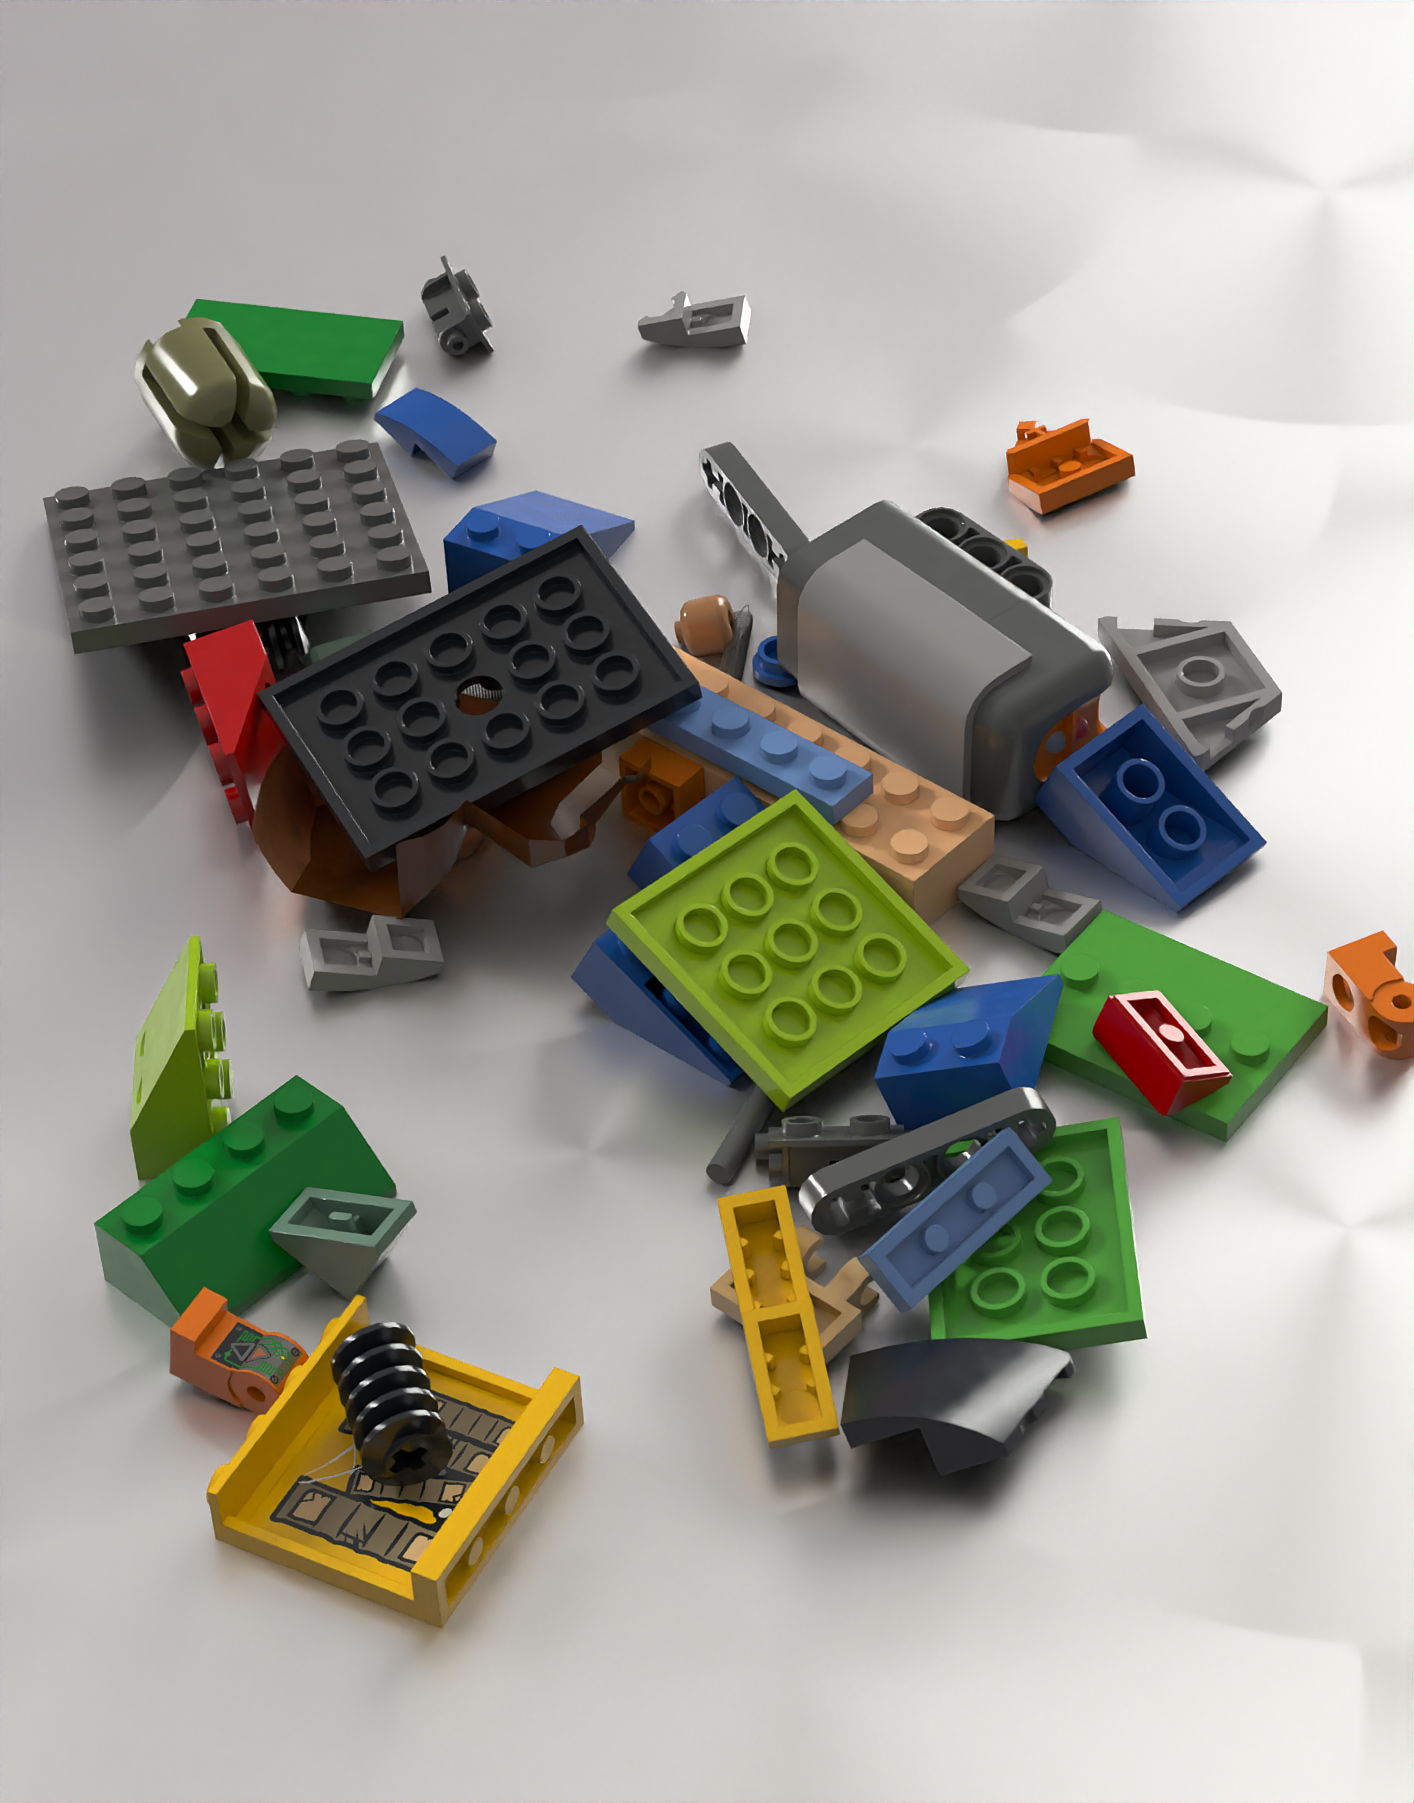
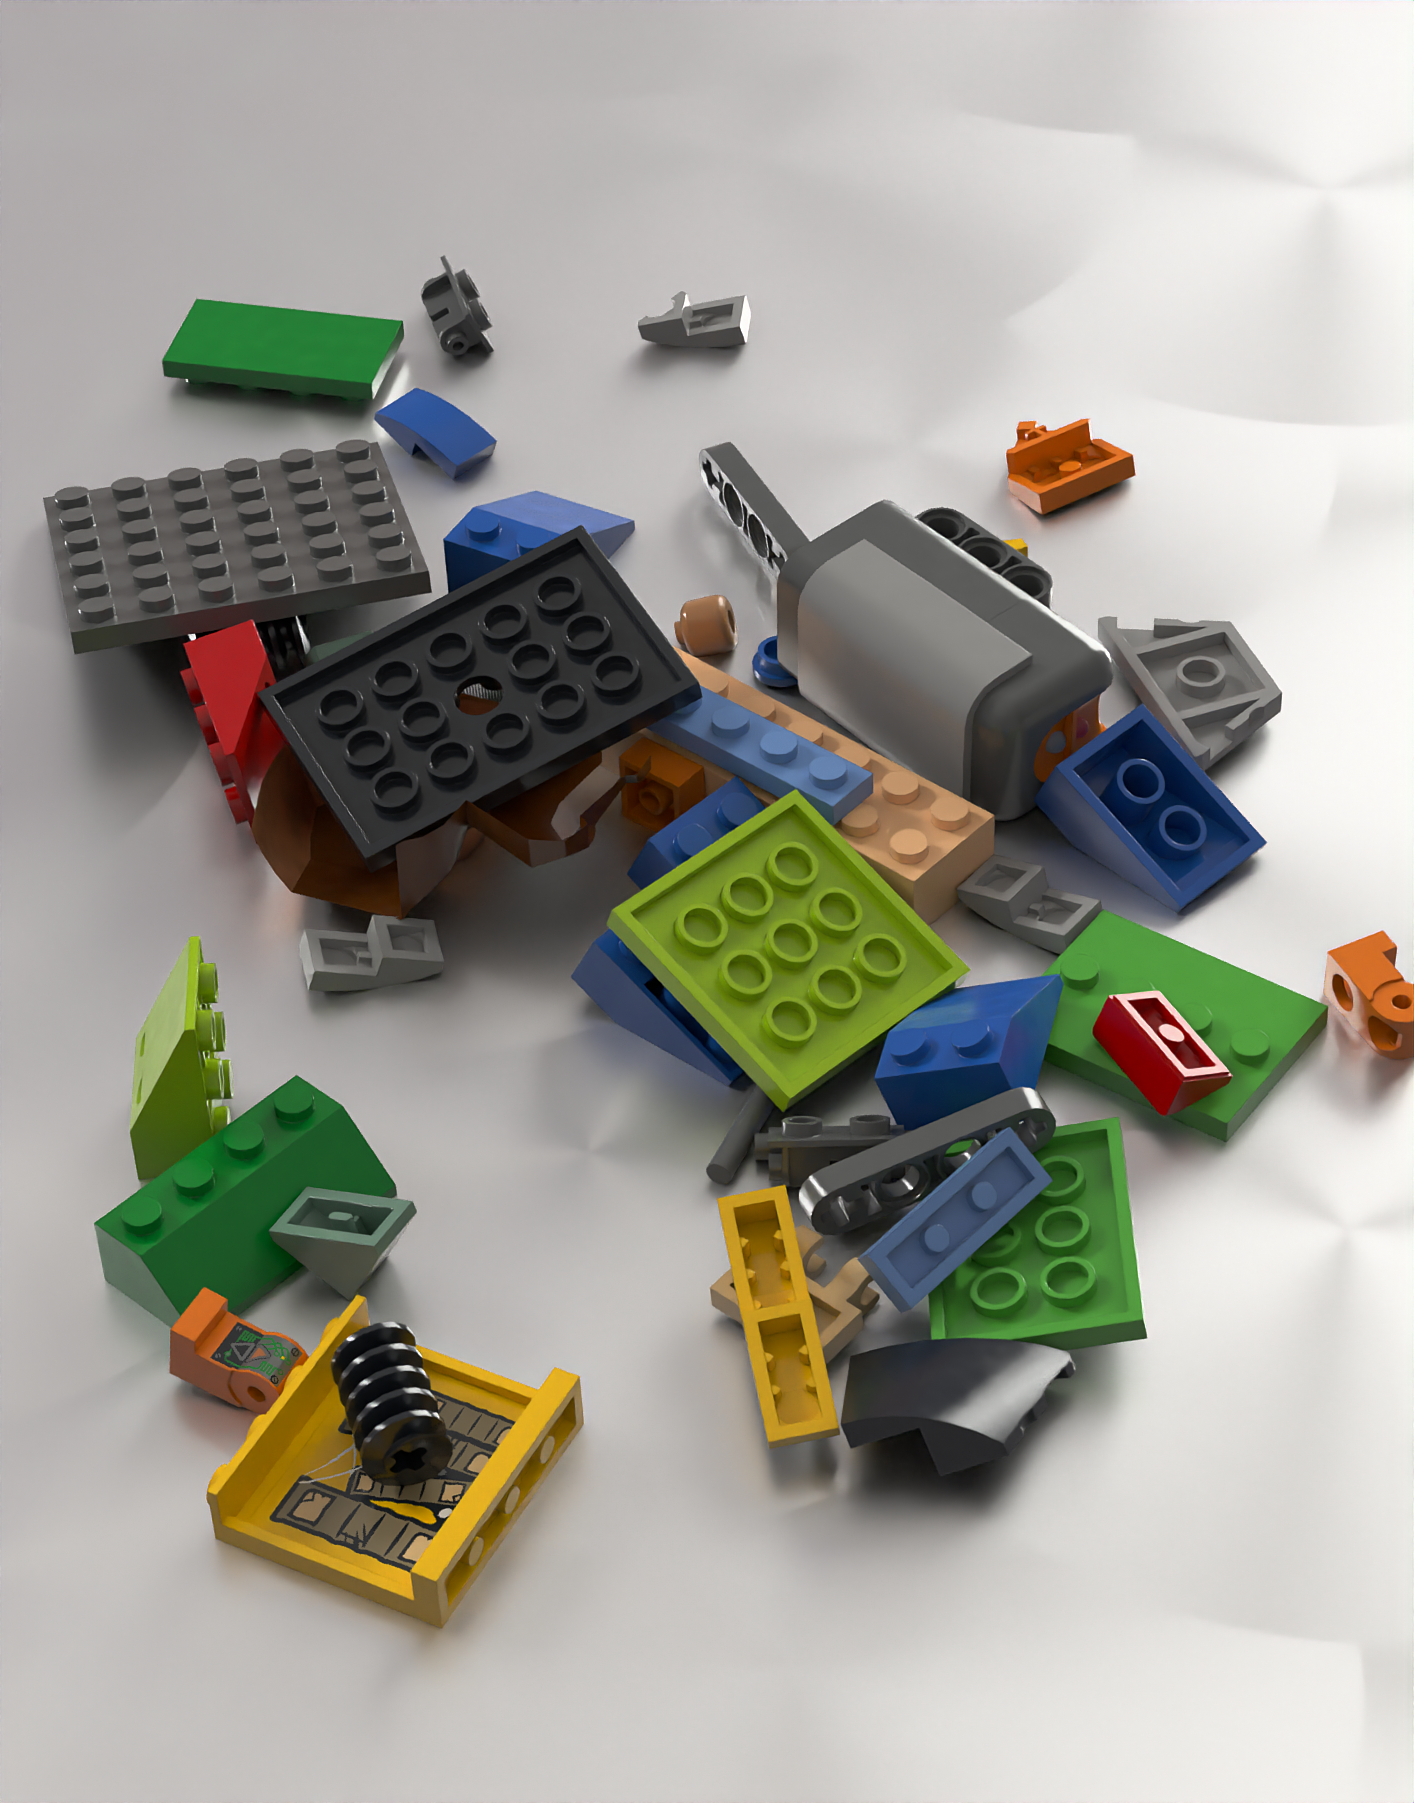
olive cylinder [134,317,278,470] -> none
dark grey piece [720,605,753,682] -> none

